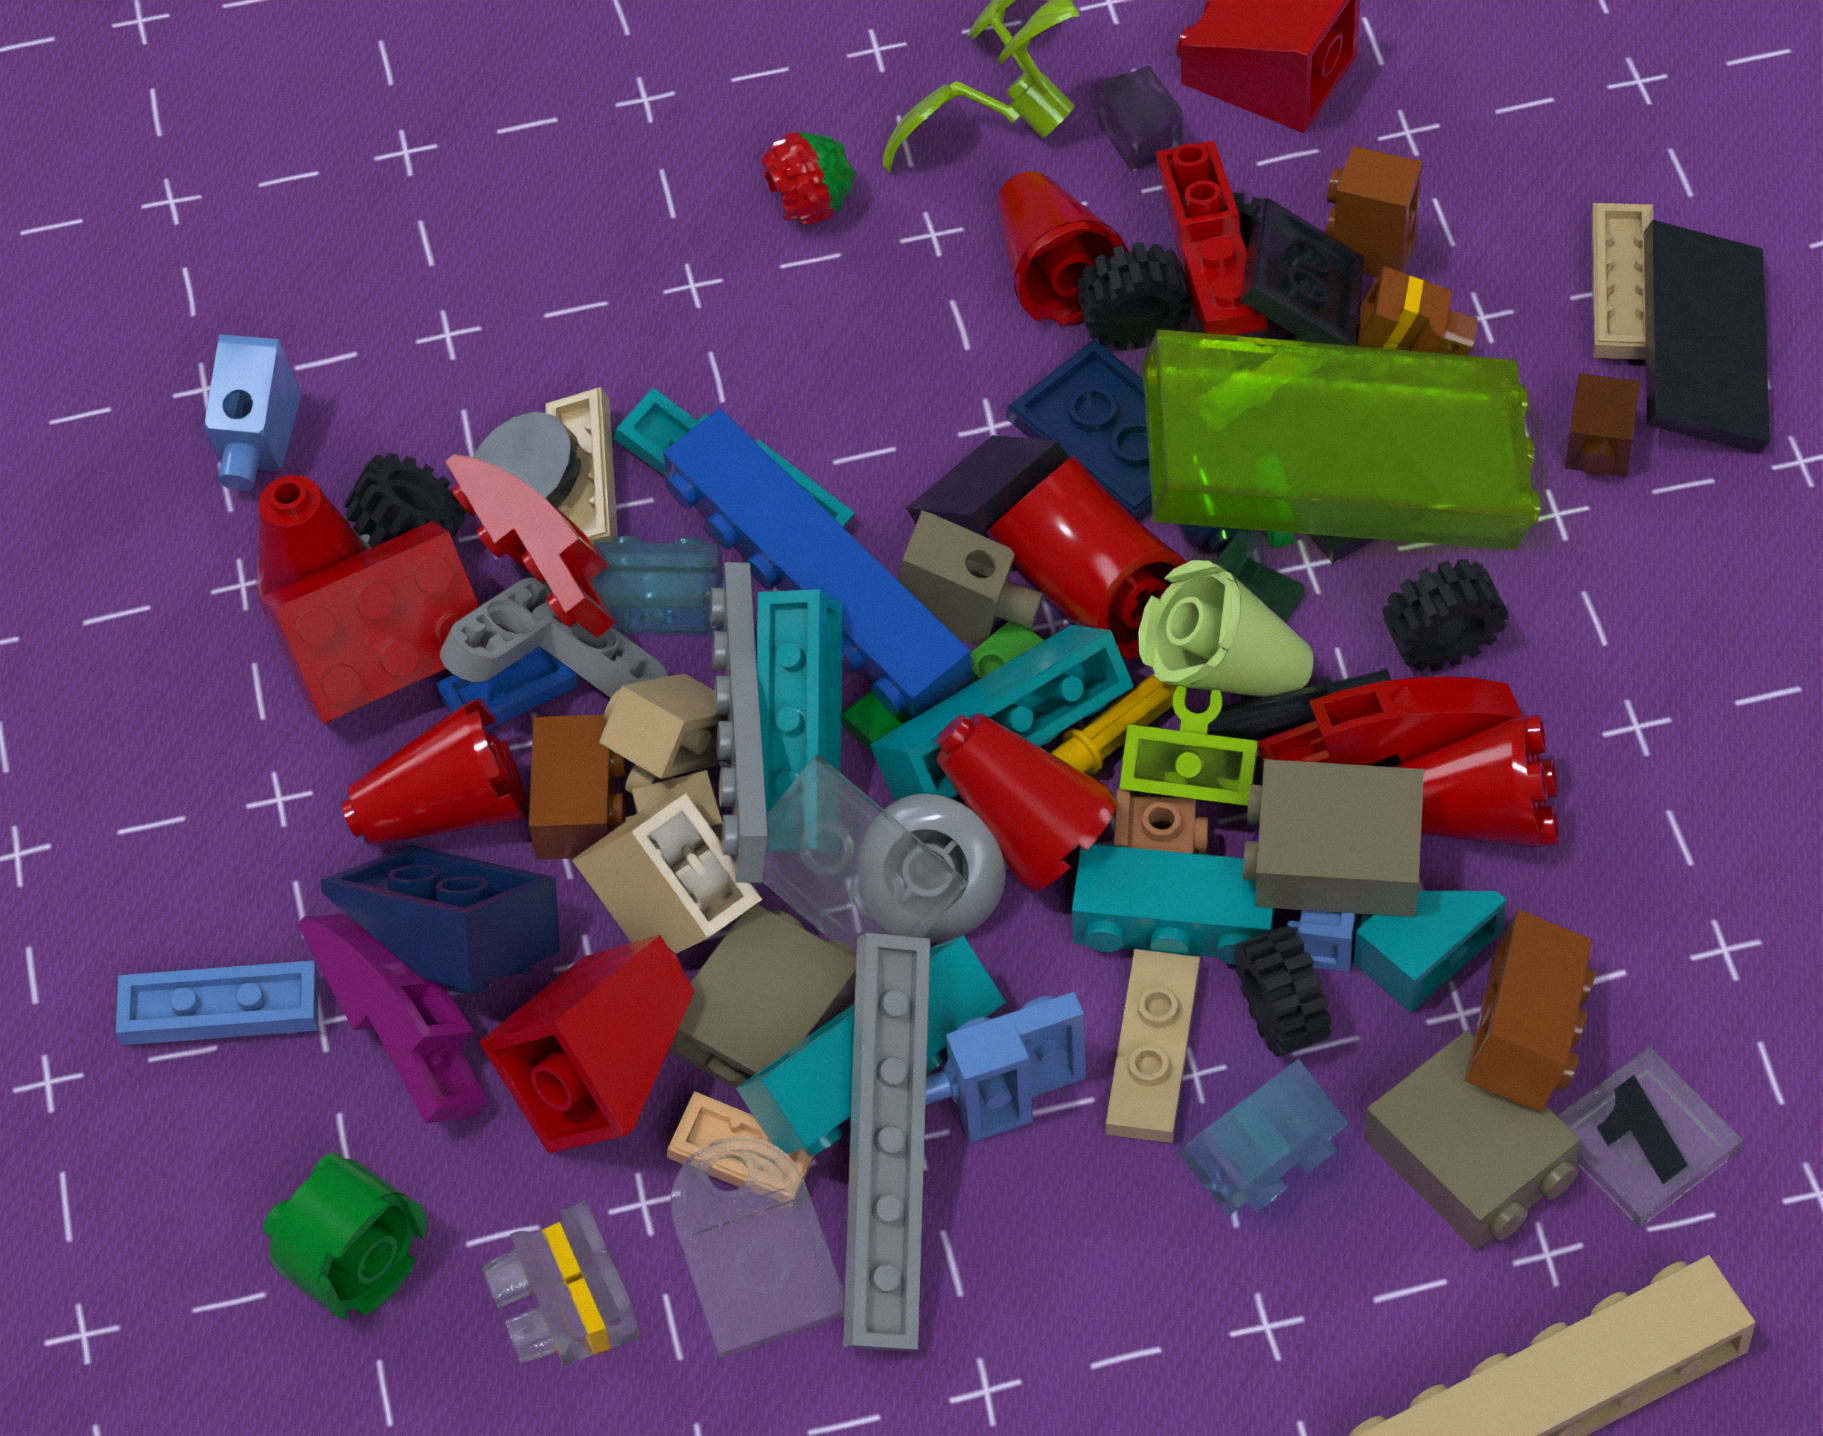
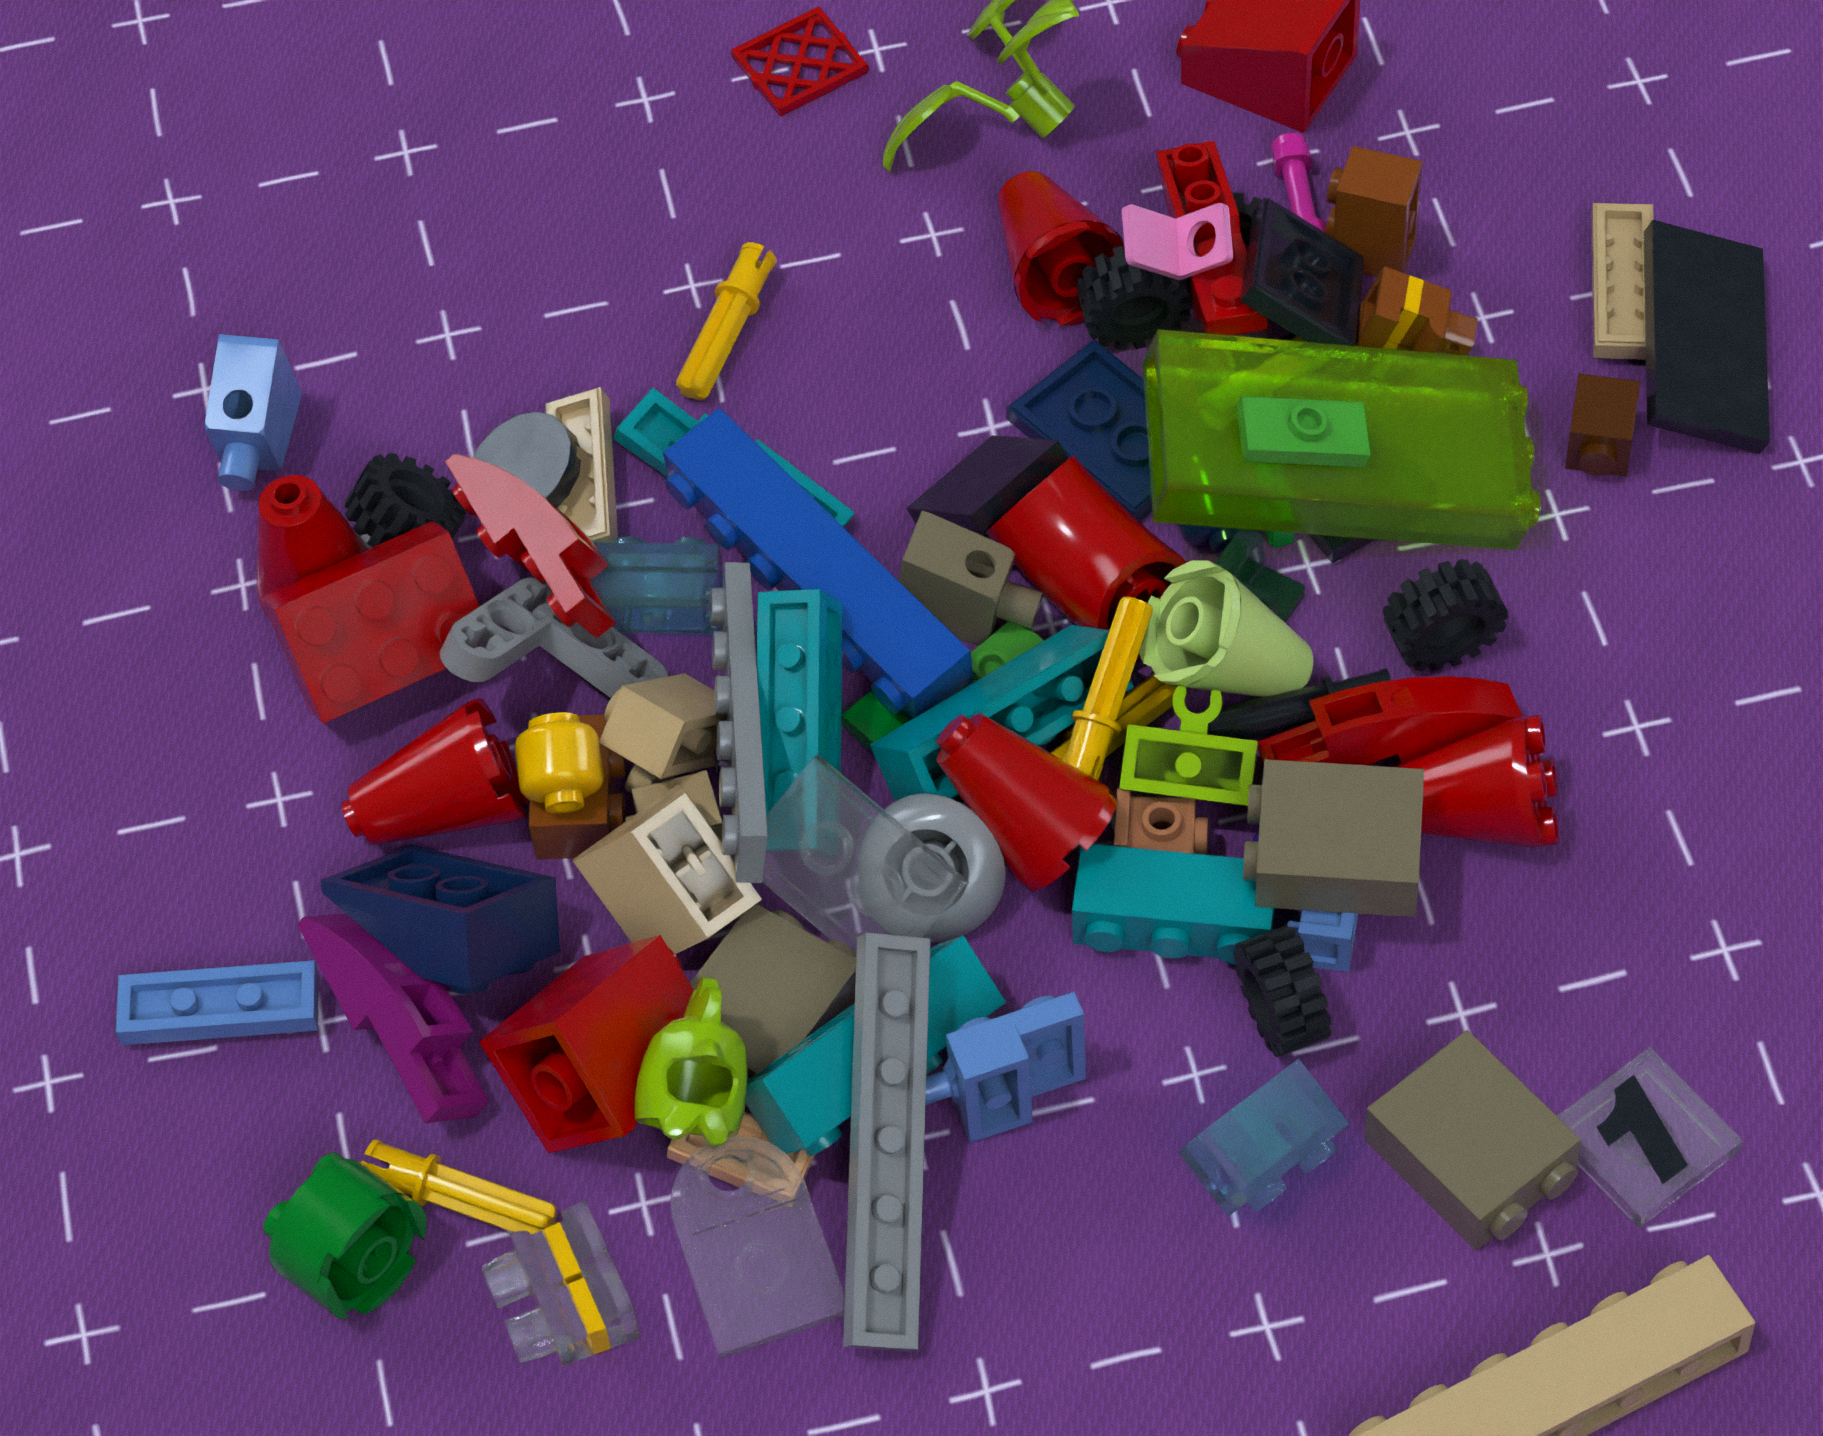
blue plate [435,646,578,730] -> none
red piece [761,132,856,225] -> none
clear purple brick [1098,65,1183,172] -> none
tan plate [1106,949,1200,1143] -> none
teal slope [1353,891,1507,1013] -> none
dark orange brick [1464,909,1596,1112] -> none
none -> yellow axle [361,1139,557,1242]
none -> yellow head [515,712,604,813]
none -> lime piece [635,977,748,1147]
none -> yellow axle [676,242,777,401]
none -> red window [731,6,868,117]
none -> yellow axle [1063,597,1153,781]
none -> bright pink bracket [1122,203,1233,281]
none -> bright green plate [1236,396,1371,467]
none -> dark pink bar [1271,133,1326,232]

